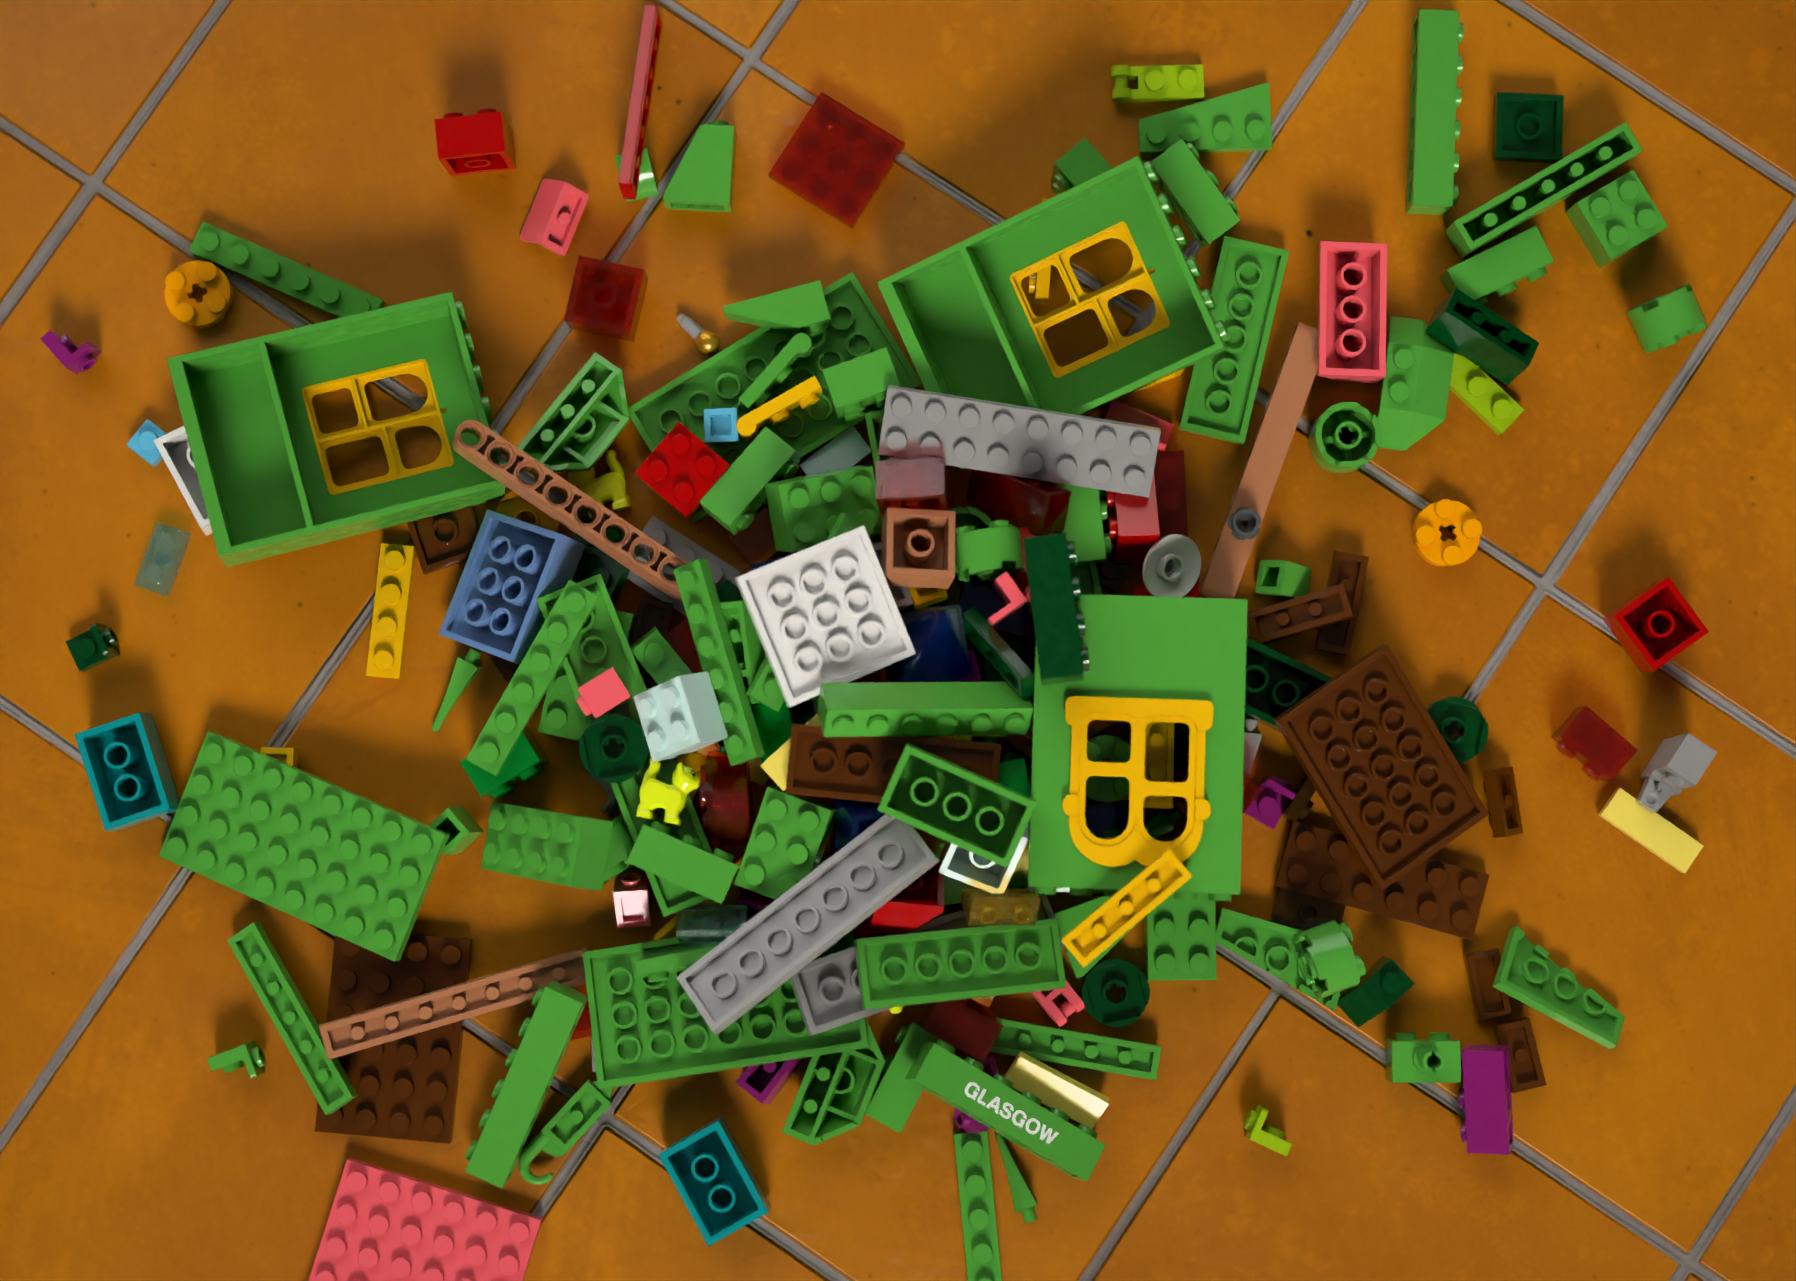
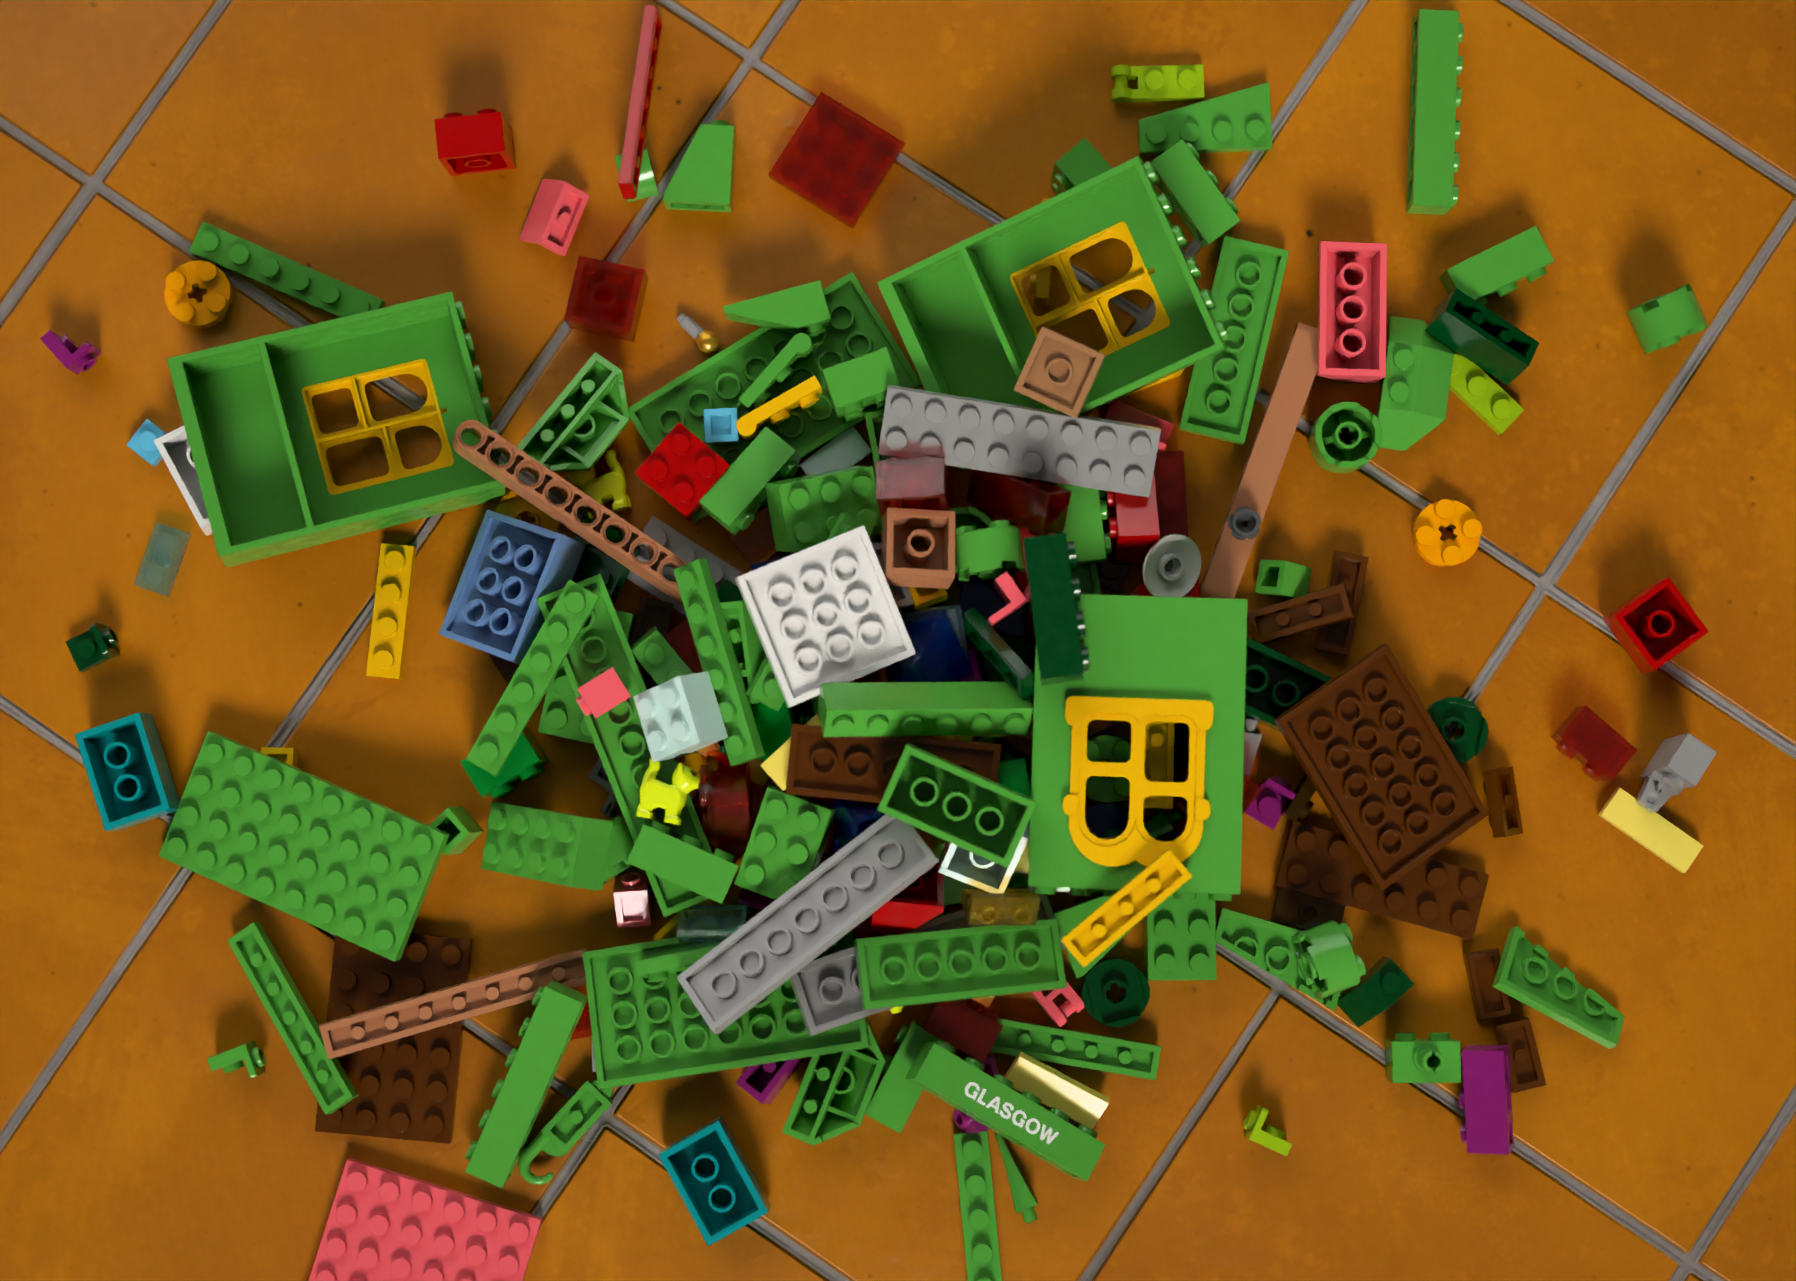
reddish brown tile [407,506,480,575] -> none
bright green piece [432,647,483,732] -> none
dark green plate [579,714,649,783] -> none
bright green brick [1445,122,1643,259] -> none
dark green plate [1492,92,1564,163] -> none
bright green brick [1565,170,1668,268] -> none
none -> medium nougat plate [1014,326,1106,419]

